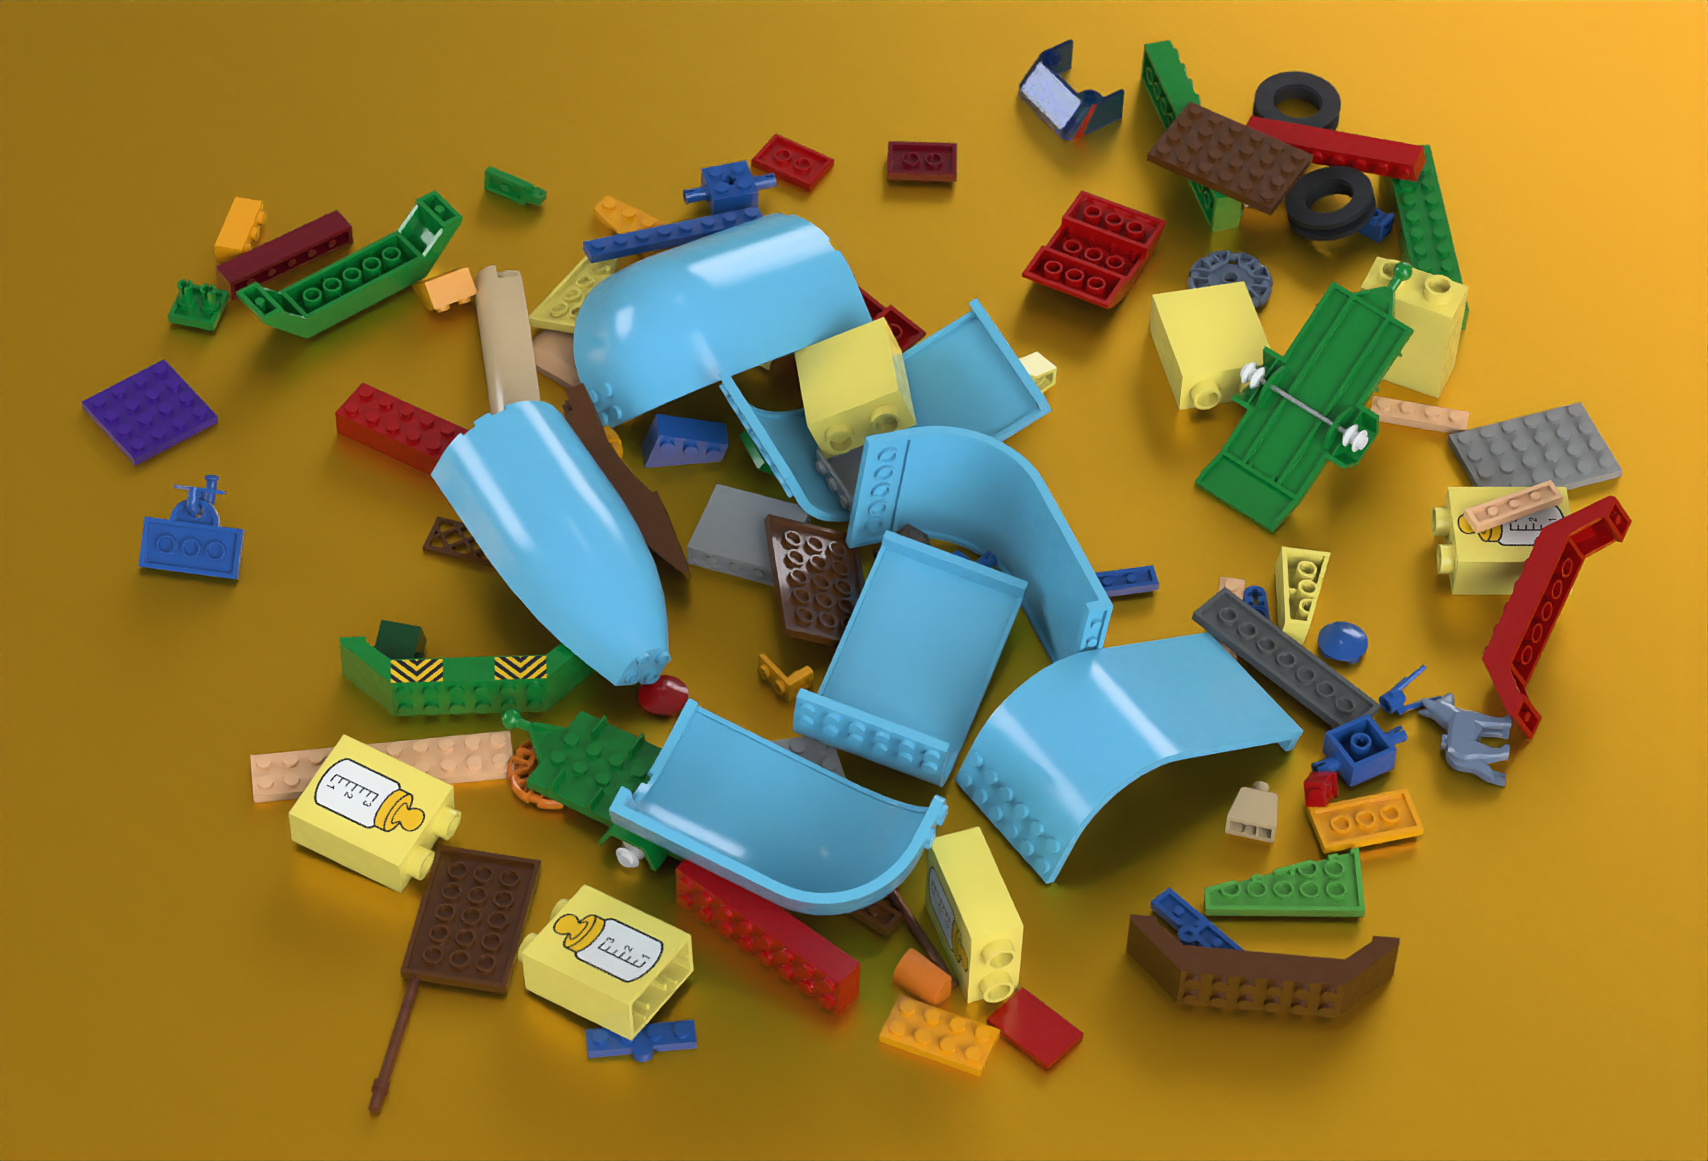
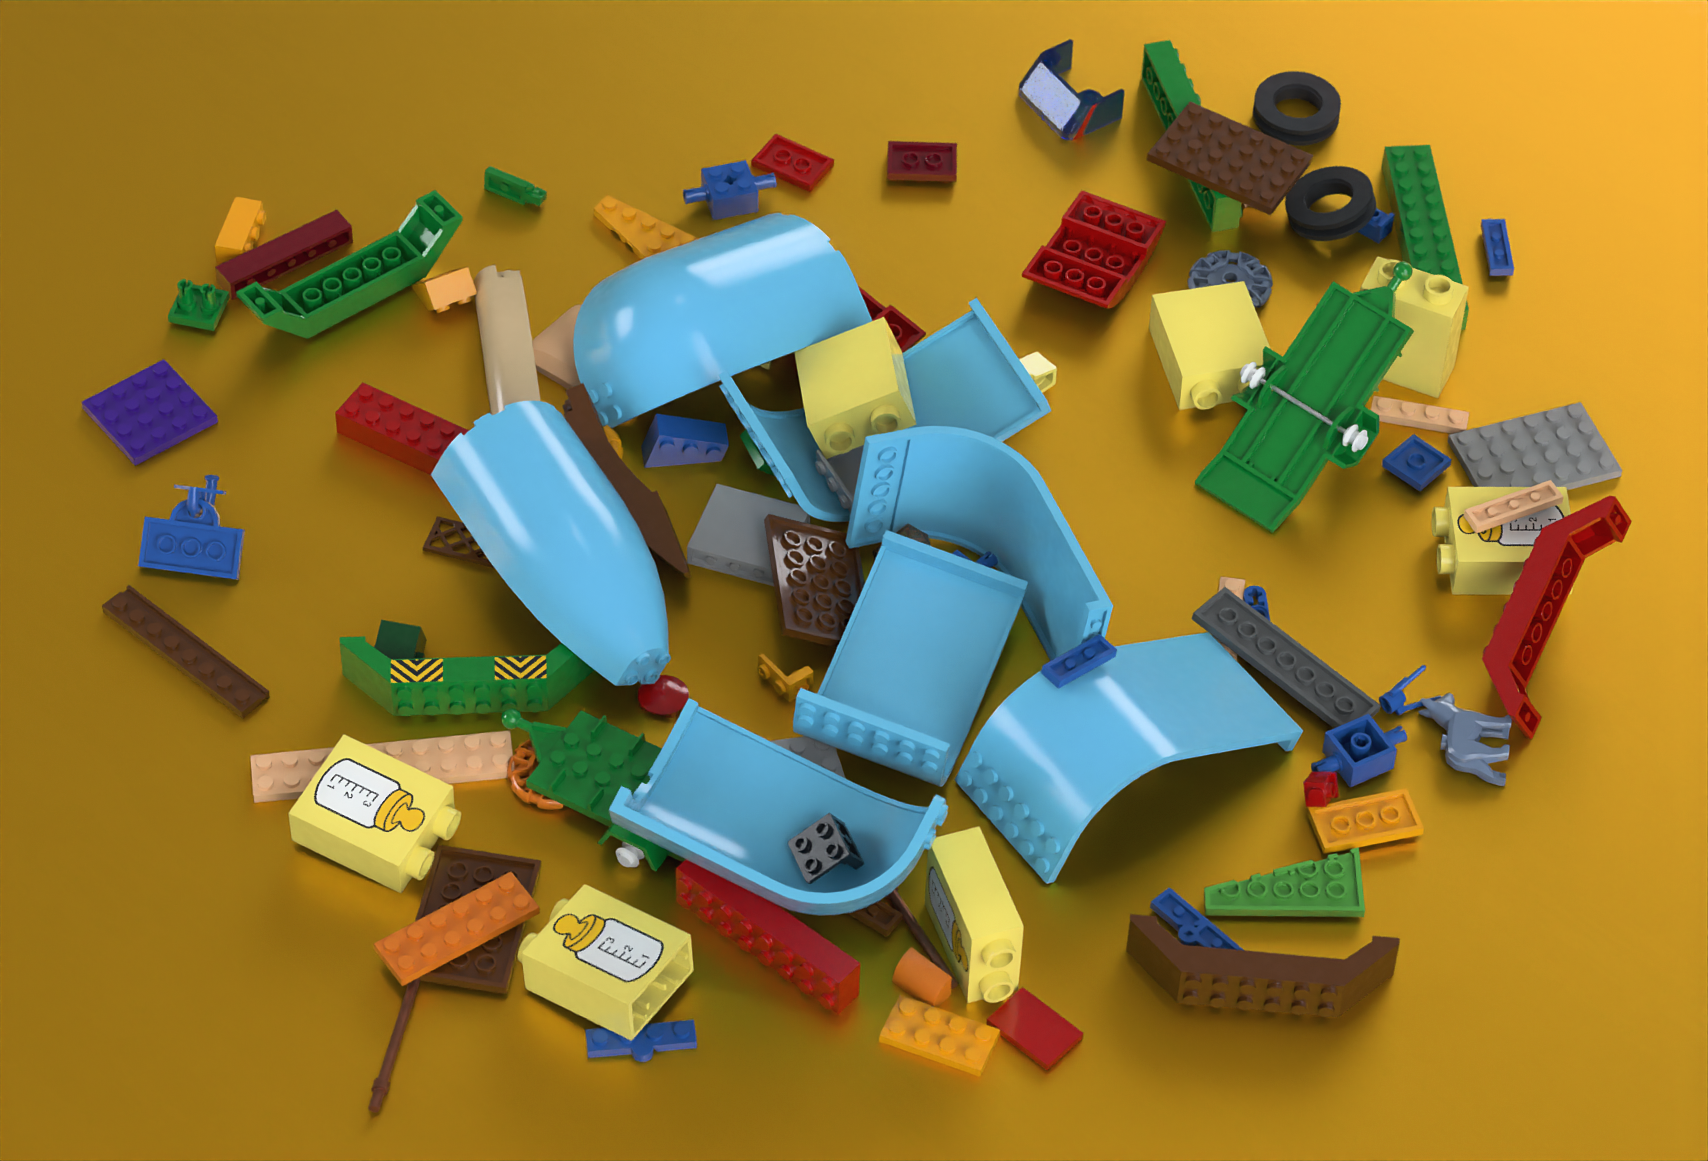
light yellow wing [528,237,621,334] -> none
blue plate [583,206,763,263] -> none
blue plate [1095,565,1159,597] -> none
tan torso [1225,781,1278,843] -> none
red brick [1246,116,1426,182] -> none
light yellow wedge [1275,547,1330,645] -> none
blue dish [1318,622,1368,664] -> none
none -> reddish brown plate [102,585,270,718]
none -> orange plate [374,872,540,986]
none -> black bracket [788,813,864,884]
none -> blue plate [1041,634,1117,689]
none -> blue plate [1382,434,1451,491]
none -> blue plate [1481,219,1514,276]

